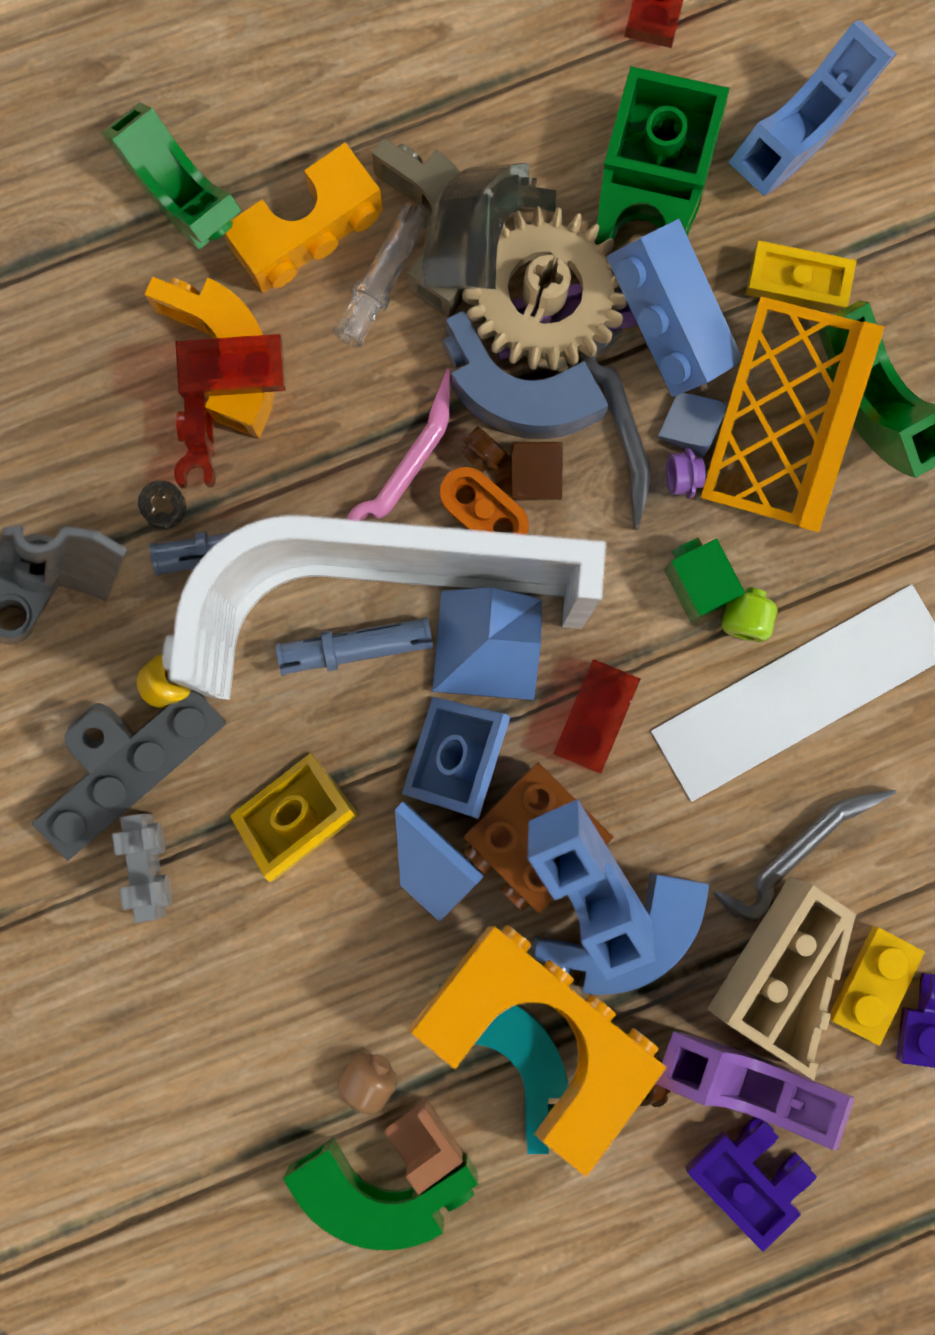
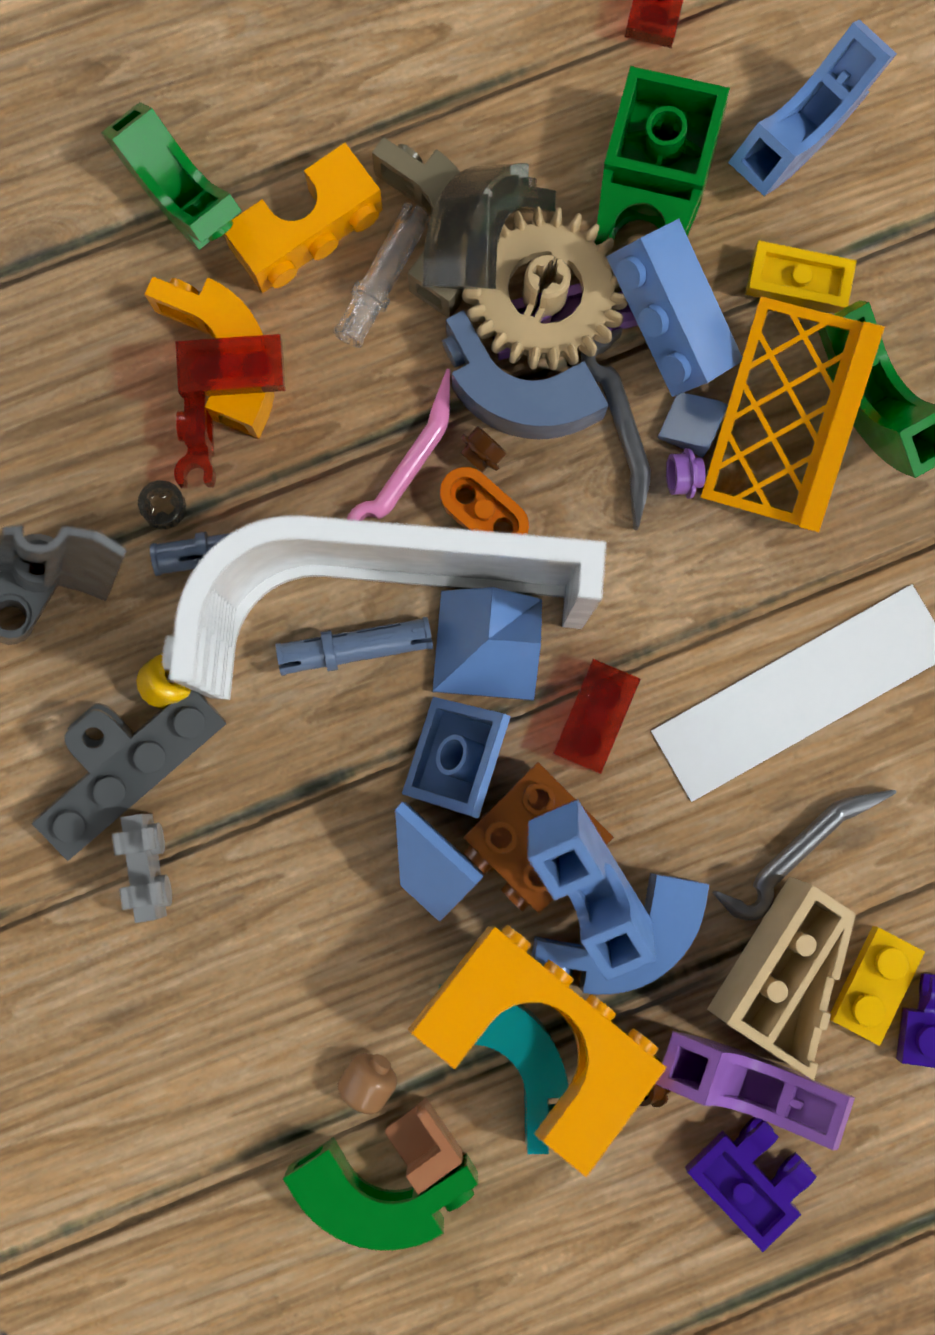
yellow slope [230,753,360,882] -> none
reddish brown slope [511,442,563,501] -> none
green brick [664,538,745,623] -> none
lime piece [721,587,778,642] -> none

